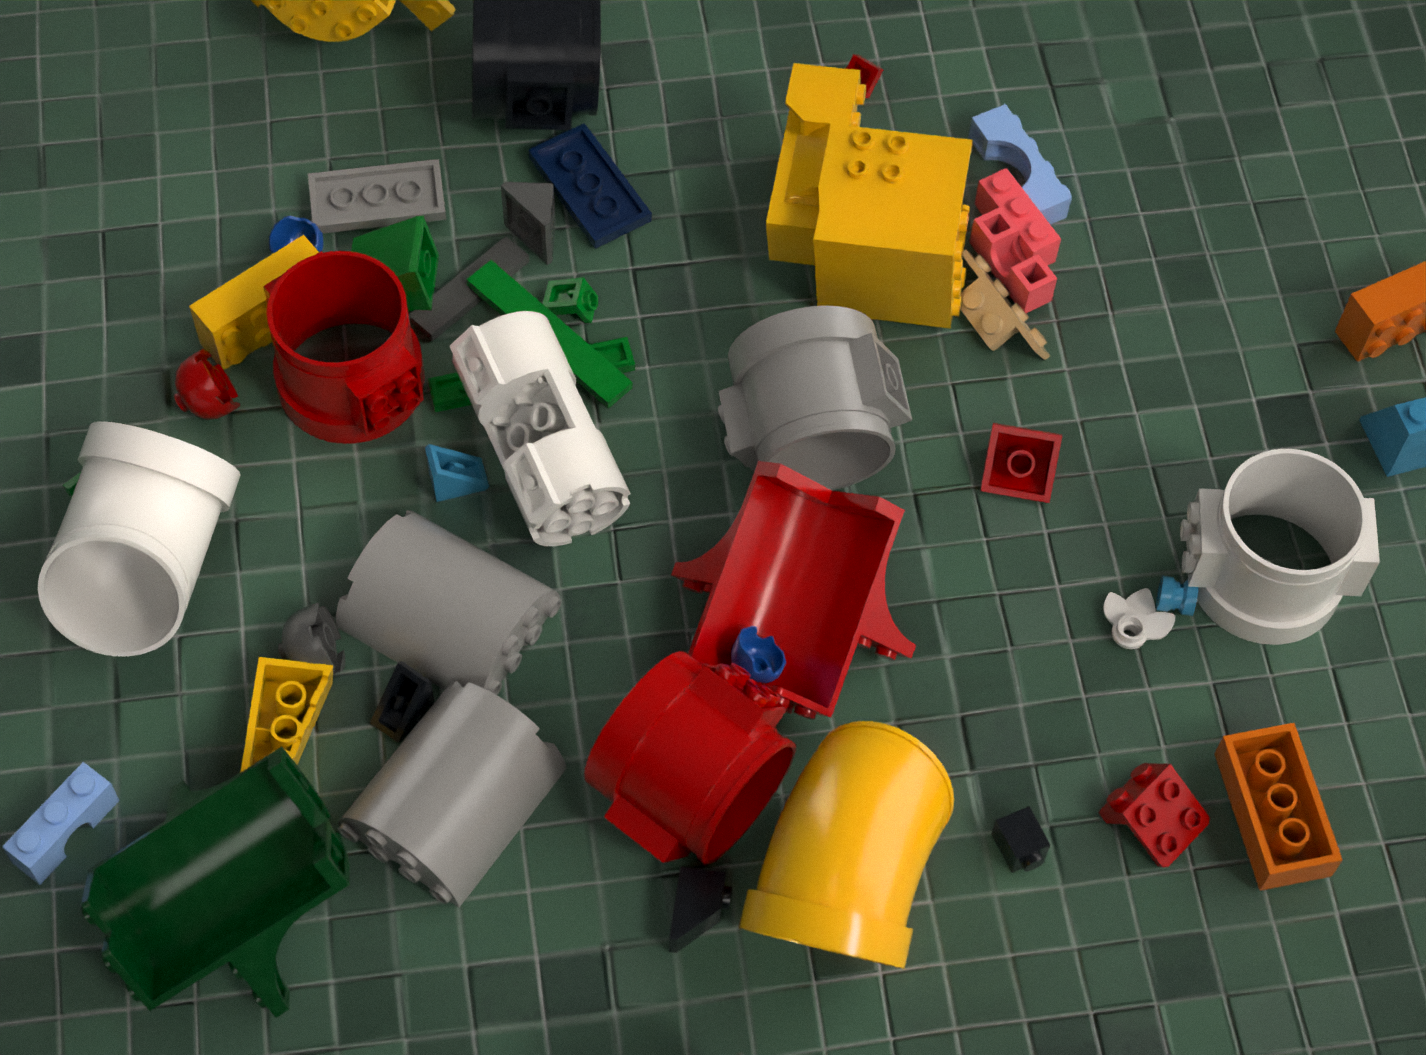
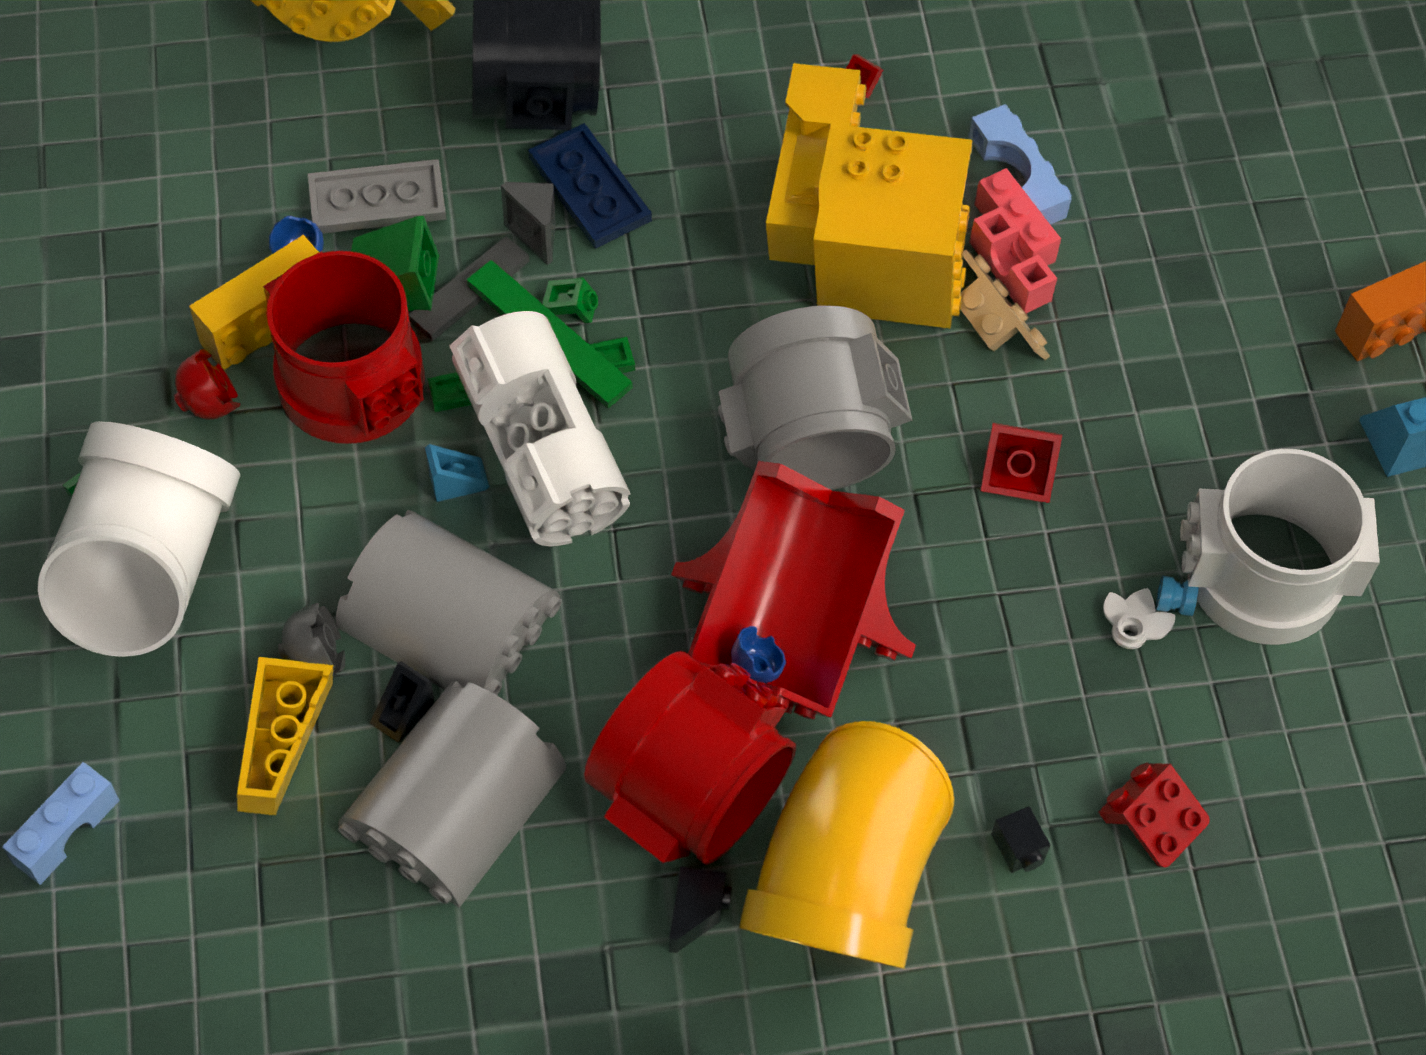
dark green cylinder [81,747,349,1018] -> none
orange brick [1214,723,1343,891] -> none

